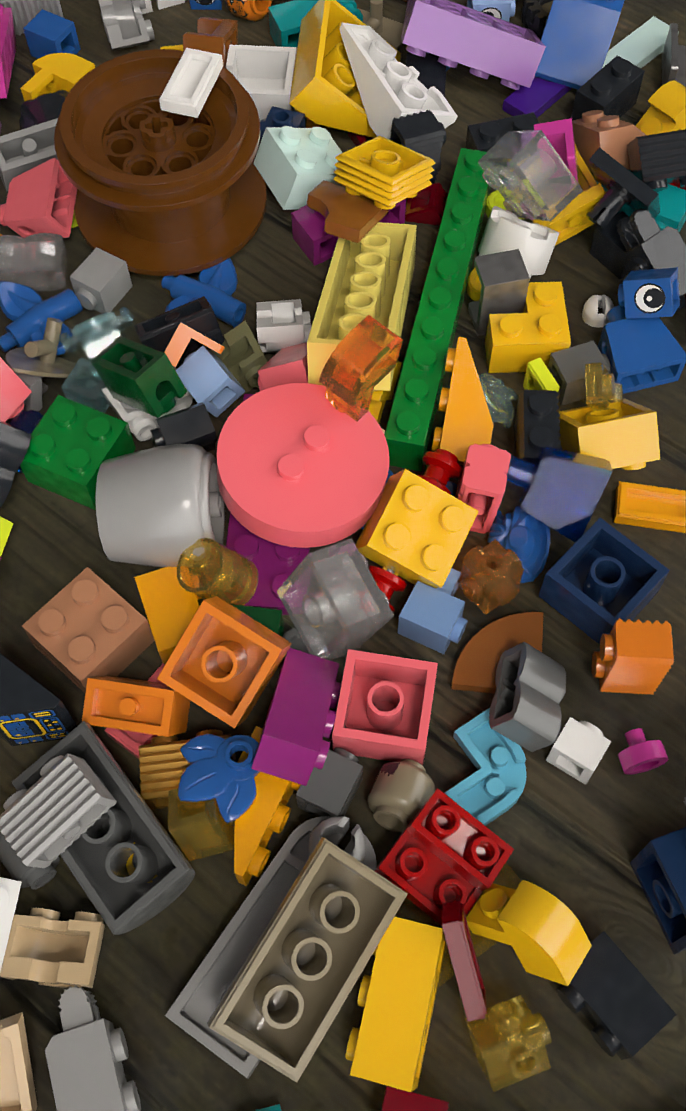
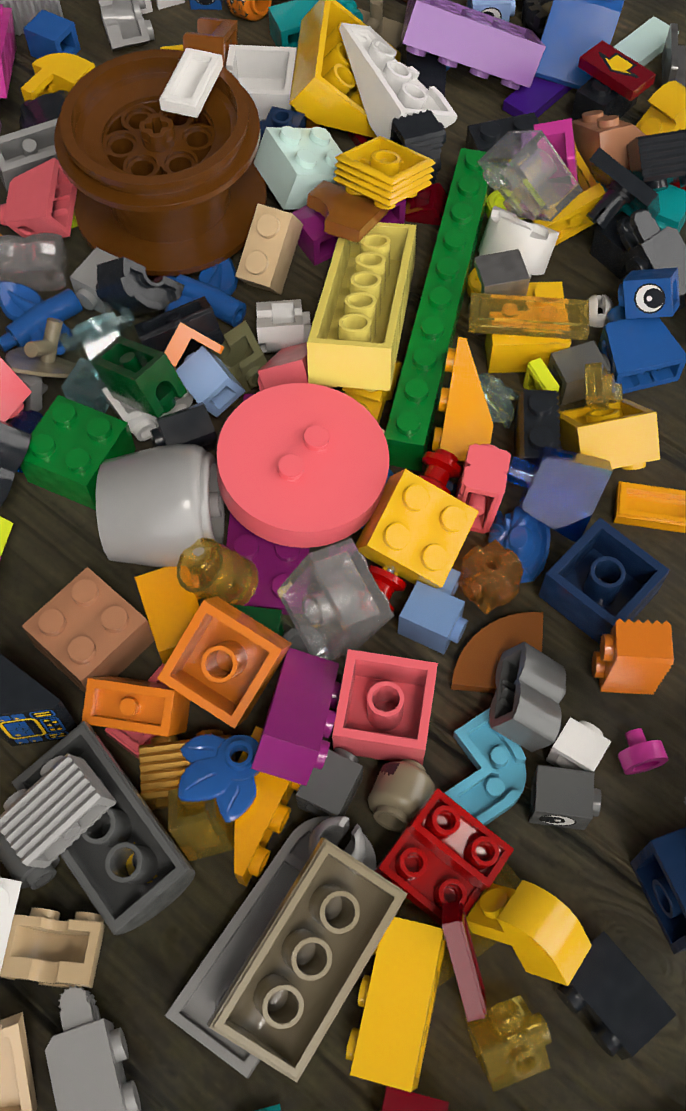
clear orange brick [319,315,403,422] -> none
none -> black cylinder [96,257,185,316]
none -> tan brick [235,203,303,295]
none -> clear yellow tile [468,293,589,340]
none -> dark grey brick [529,765,601,830]
none -> dark red tile [578,40,656,101]

